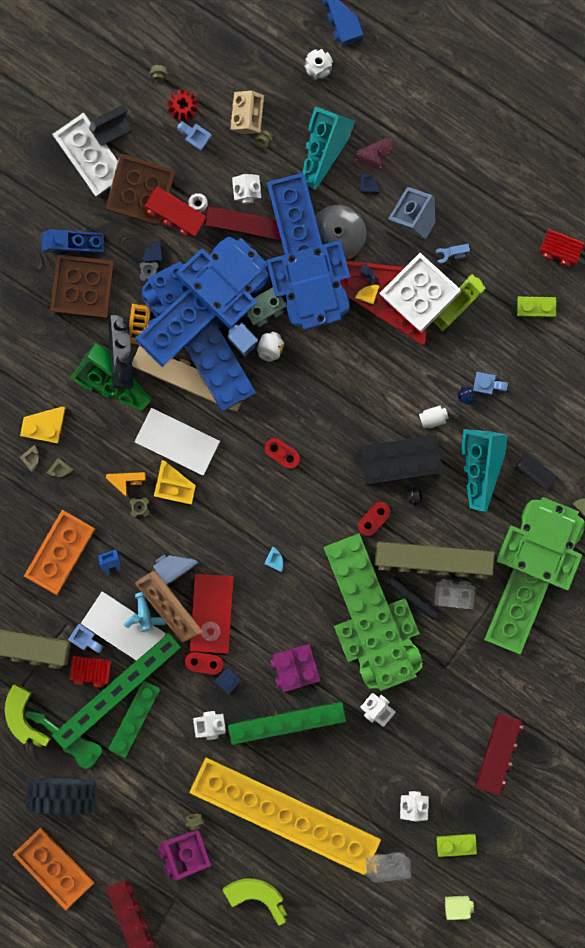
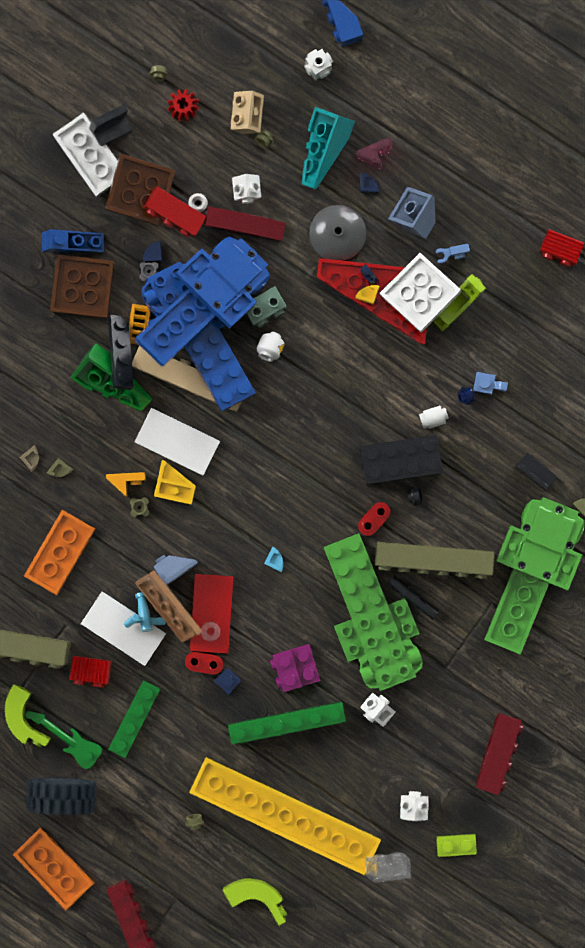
yellow wing [20,407,66,444] -> none
green tile [52,633,181,750] -> none
medium blue plate [68,624,104,653] -> none
blue tile [98,549,121,575] -> none
magenta plate [158,829,211,880] -> none
medium blue plate [177,121,212,151] -> none
white brick [193,711,226,740] -> none
medium blue brick [228,323,258,357] -> none
red plate [265,438,300,469] -> none
blue piece [266,172,350,331] -> none
clear brick [433,579,475,609] -> none
yellowish green brick [445,896,474,920] -> none
teal wedge [462,429,507,512] -> none
lime plate [517,297,556,317] -> none

